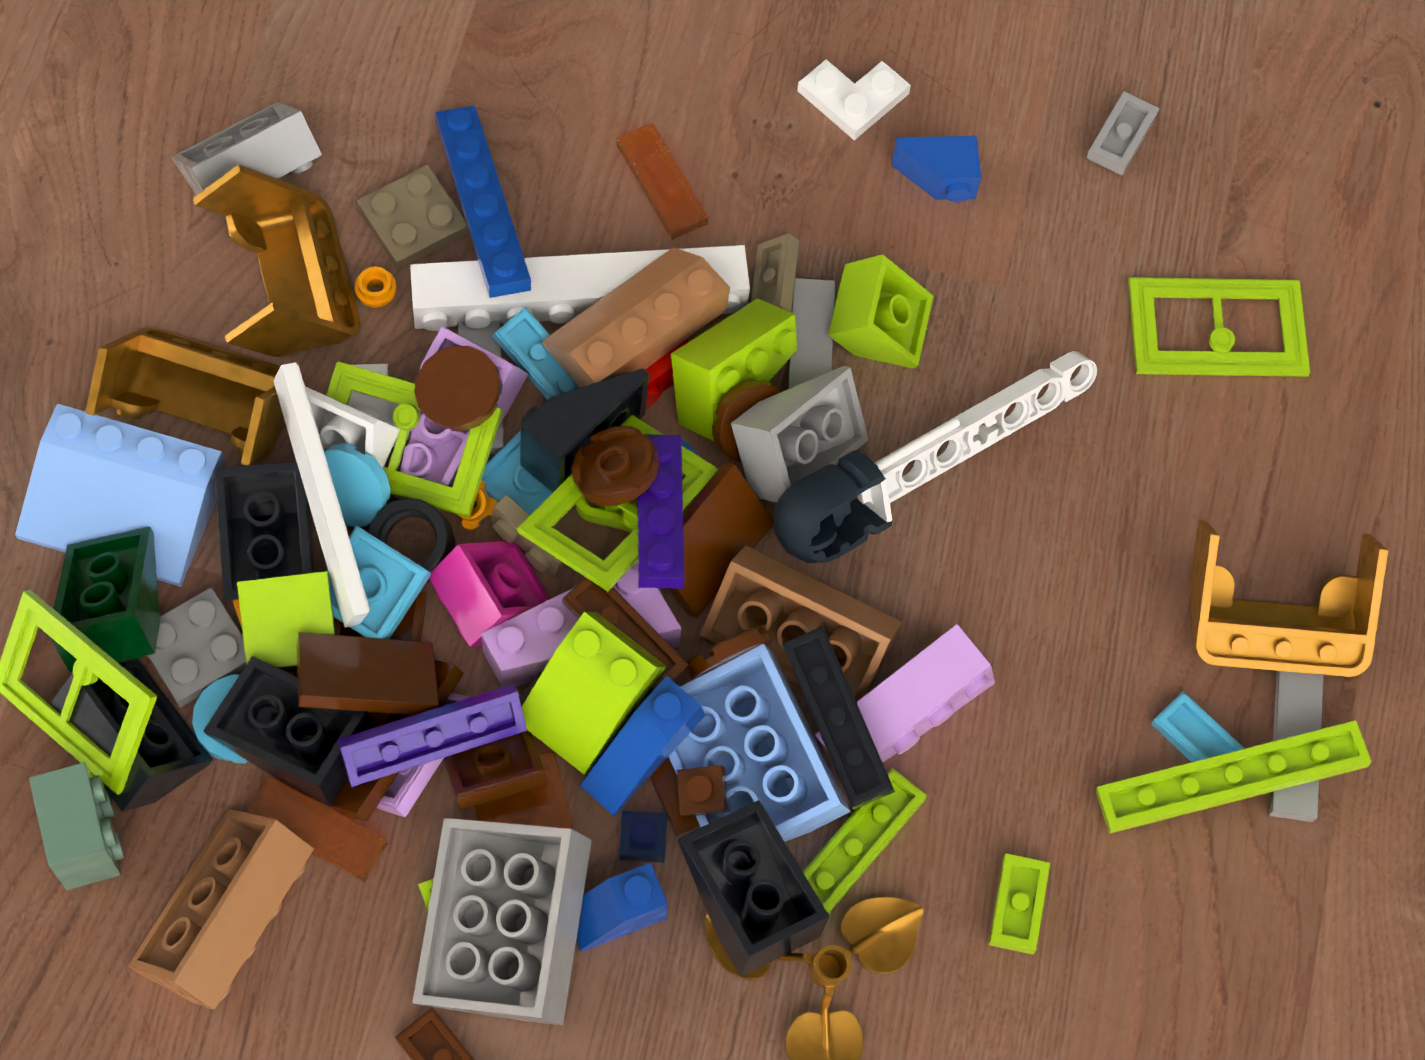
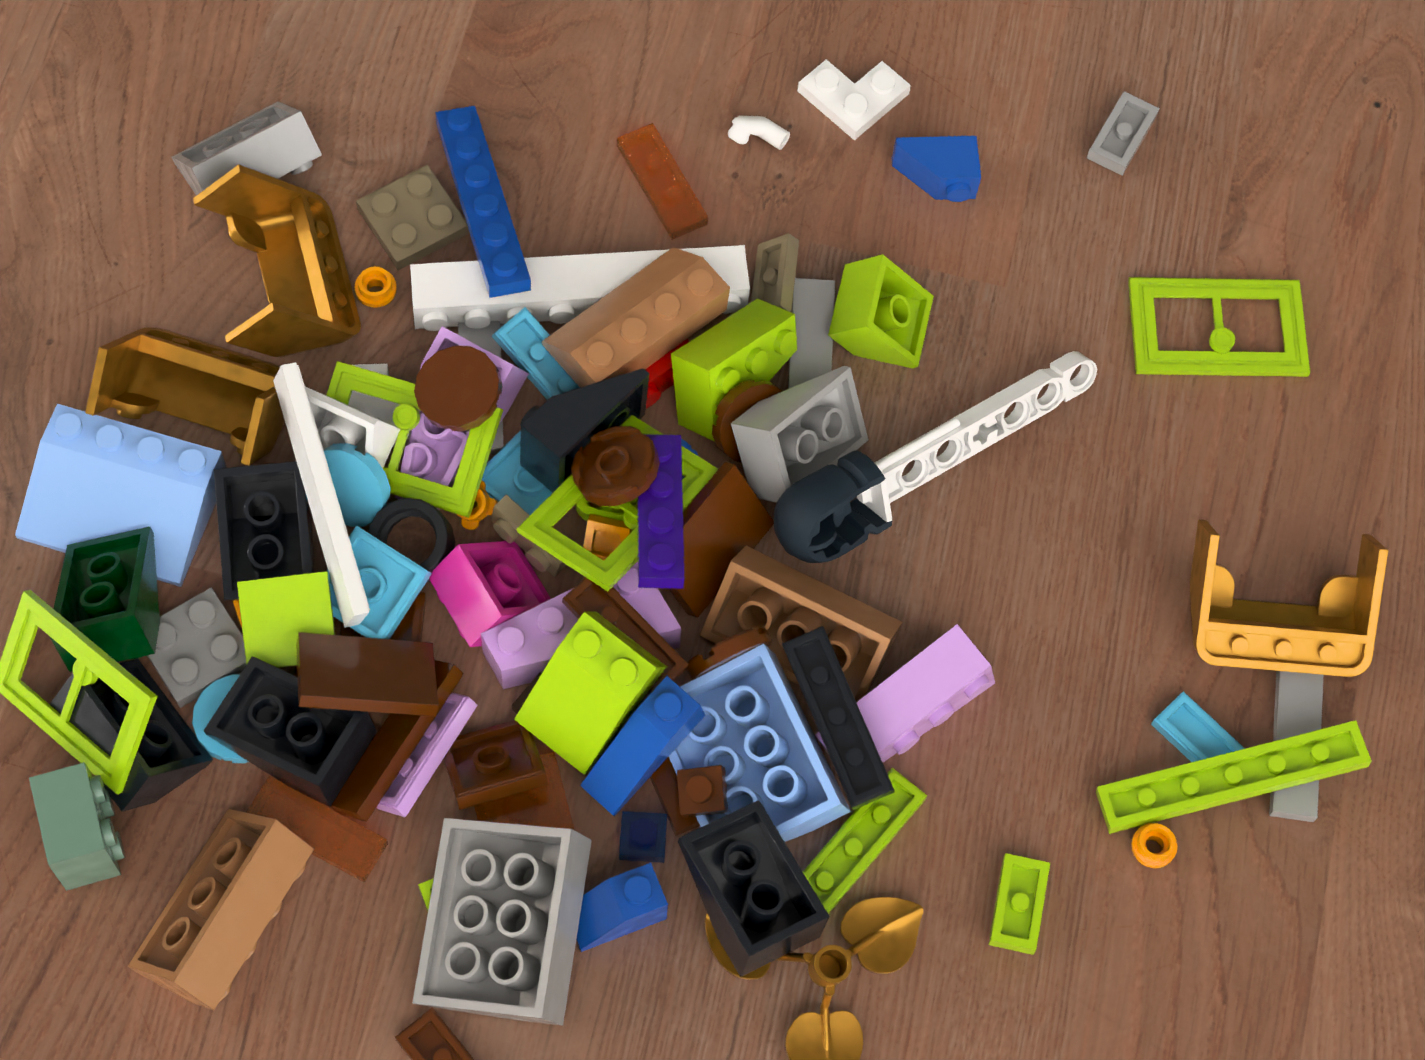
plate [337,684,527,787] -> none
none -> light orange plate [583,514,632,561]
none -> white arm [728,115,790,150]
none -> light orange plate [1131,823,1178,868]

